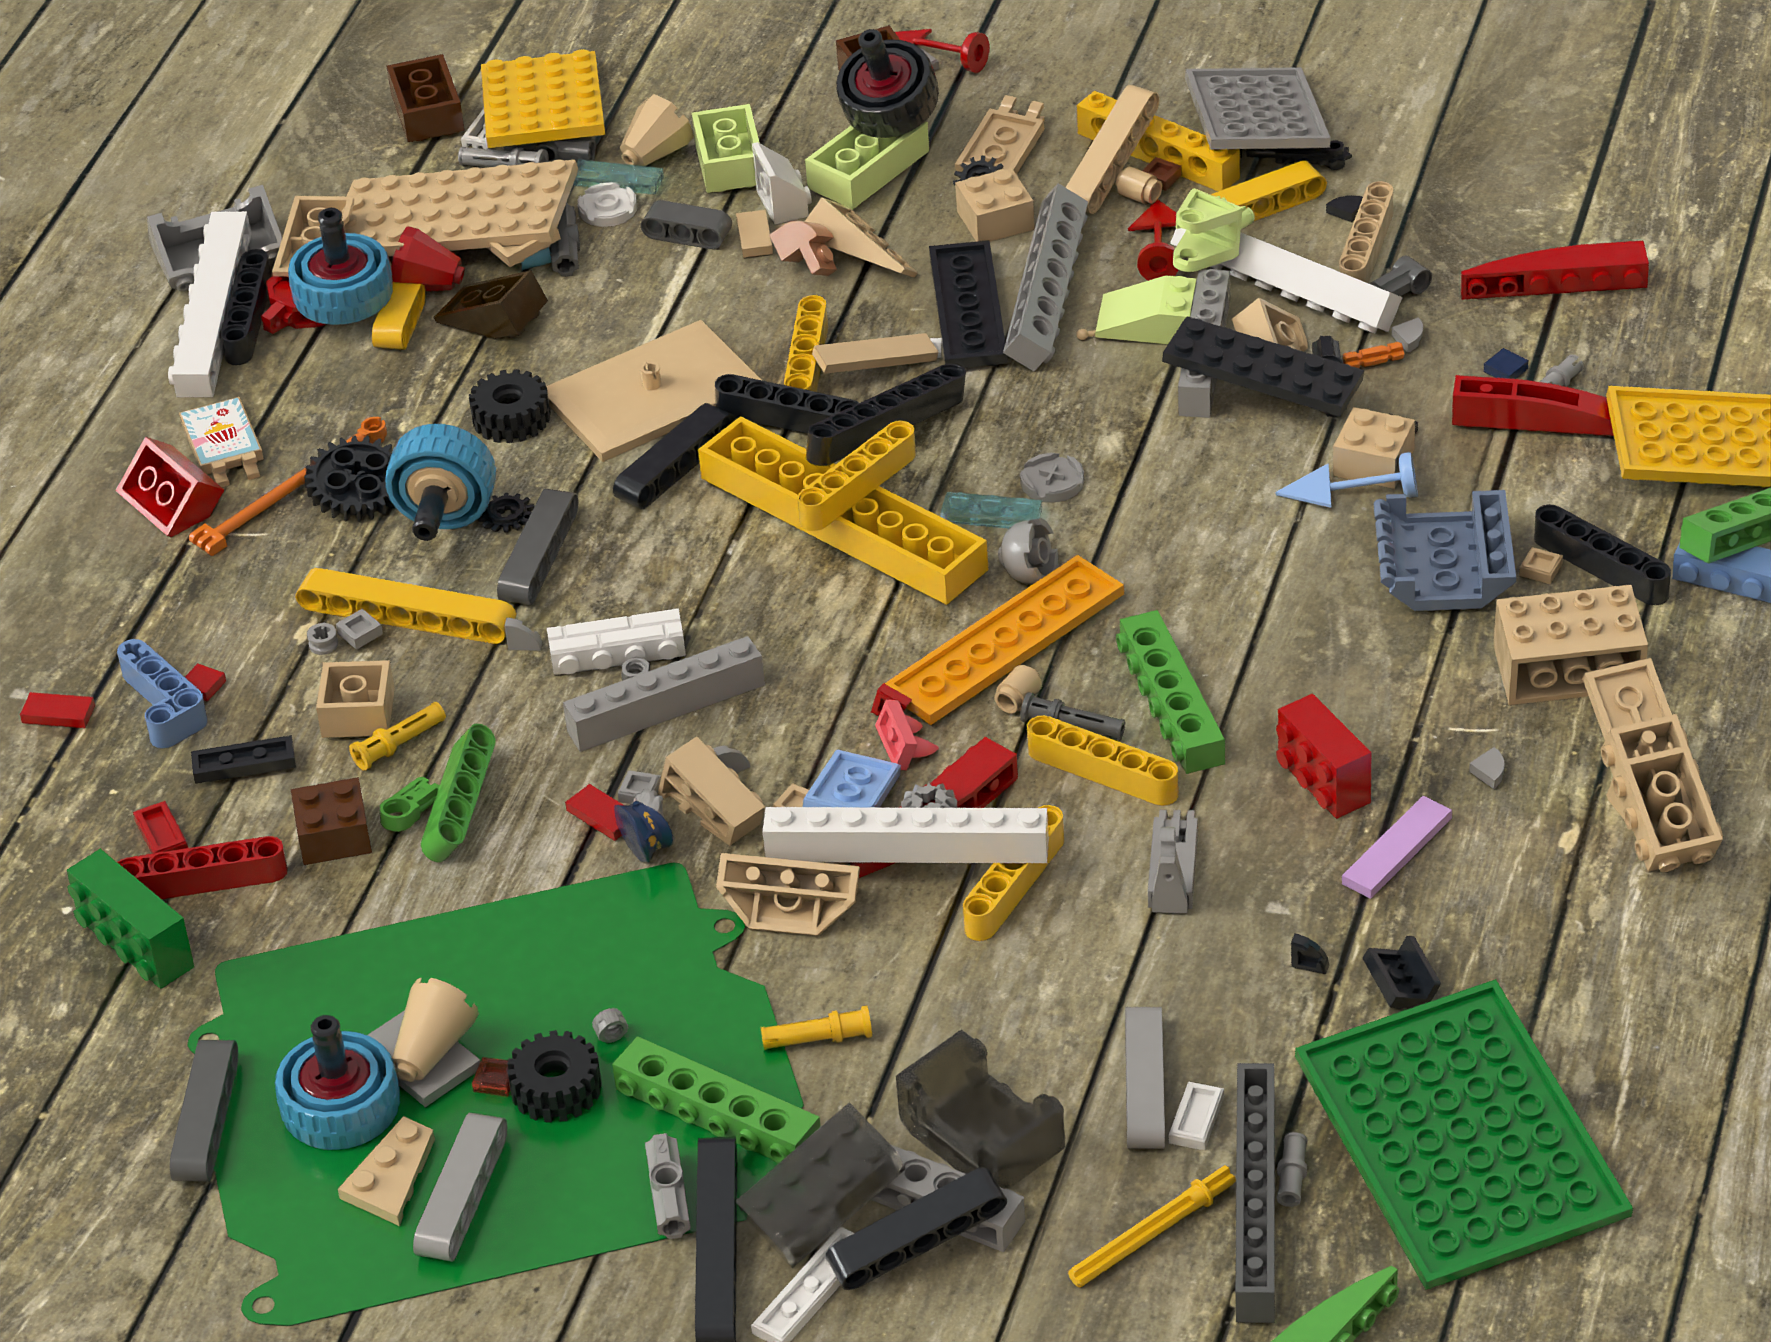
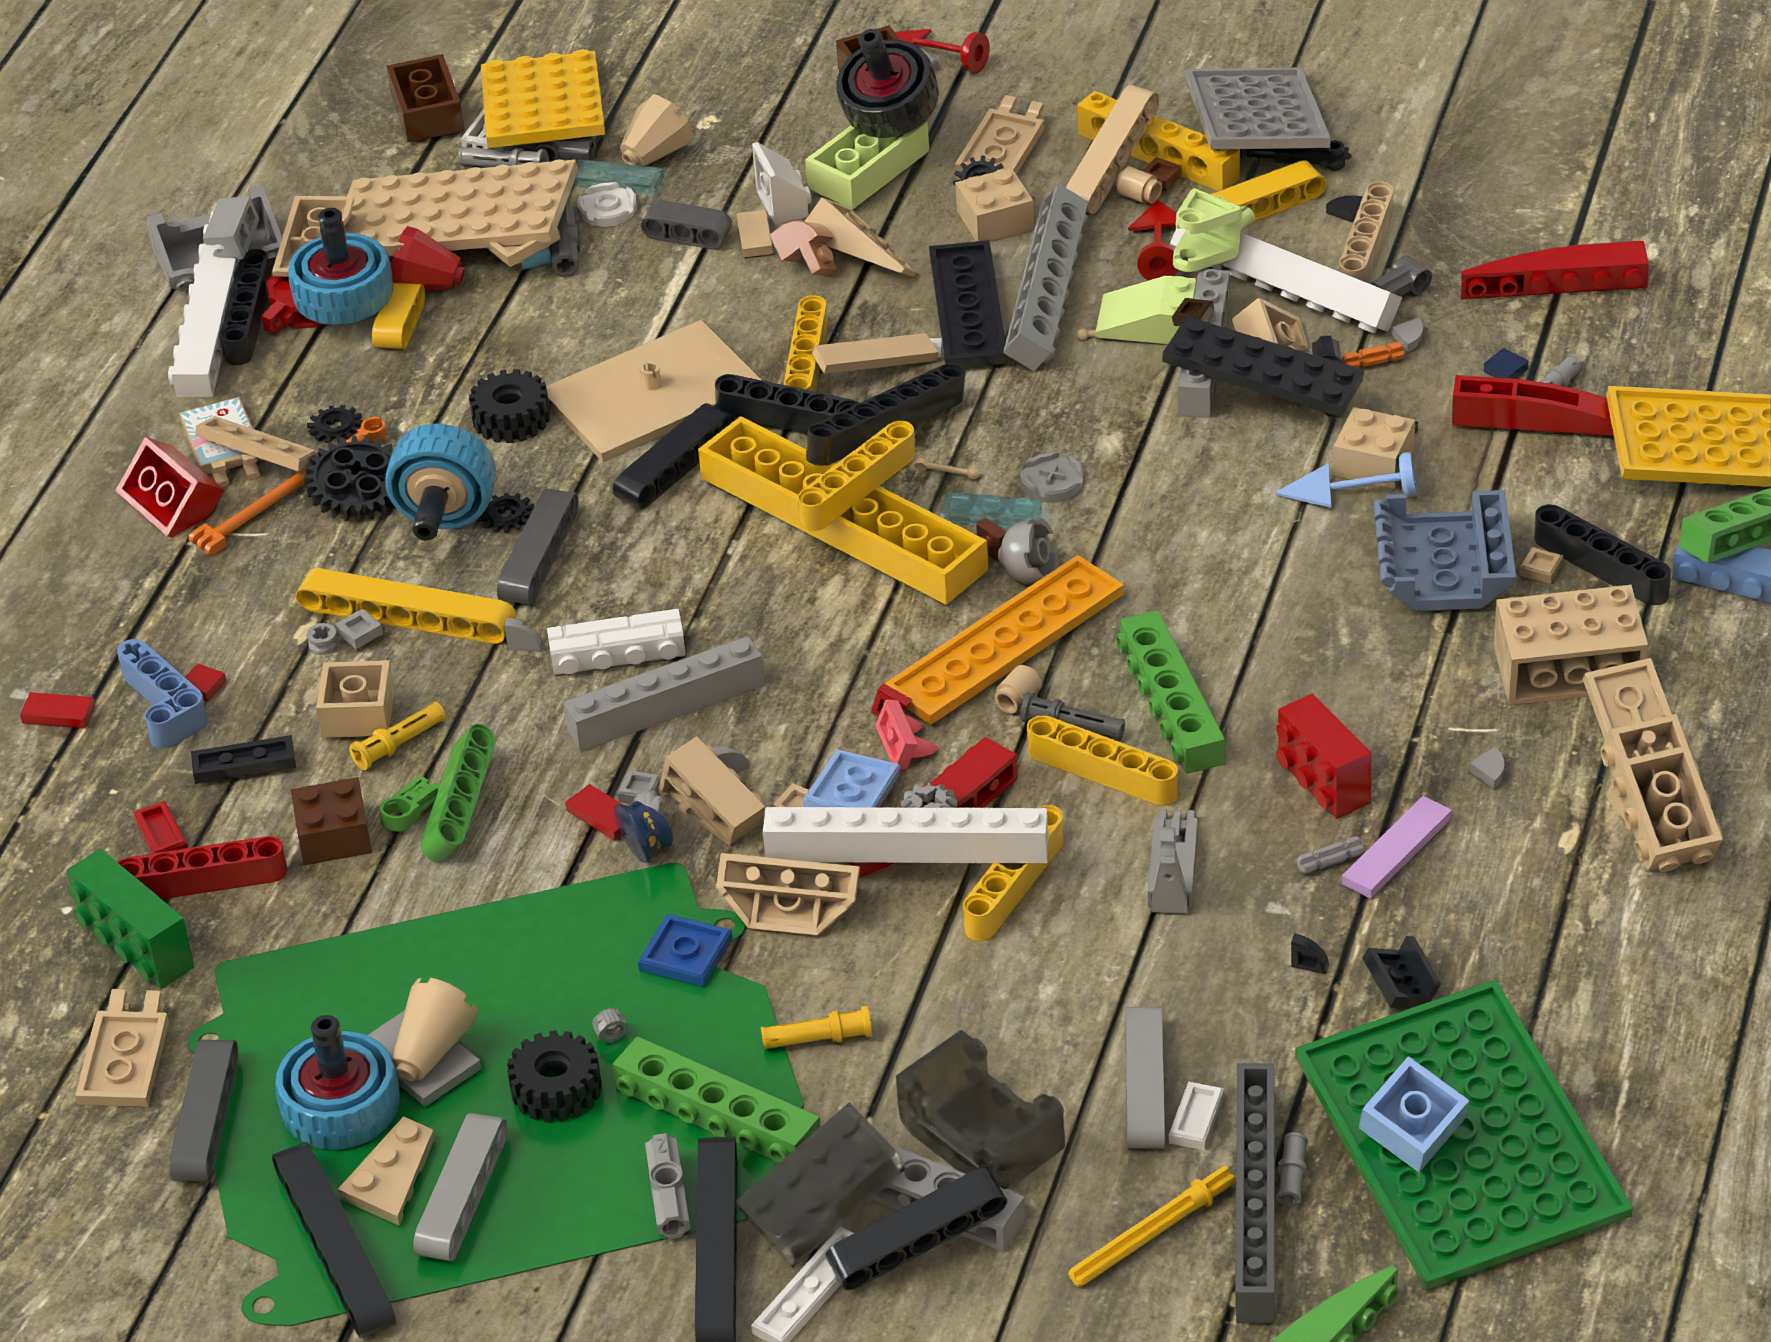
dark brown slope [433,270,548,339] -> none
clear red tile [472,1057,510,1096] -> none
light grey axle [621,658,651,681] -> none
yellowish green brick [691,104,760,193] -> none
none -> tan tile [75,989,169,1107]
none -> tan tile [195,416,318,471]
none -> light grey hinge [203,196,259,259]
none -> black beam [272,1142,397,1339]
none -> black gear [307,405,363,443]
none -> blue tile [638,914,733,987]
none -> tan hinge [915,458,980,480]
none -> copper plate [976,518,1007,563]
none -> dark brown tile [1172,298,1215,326]
none -> light grey axle [1296,836,1364,875]
none -> light blue brick [1359,1056,1469,1172]

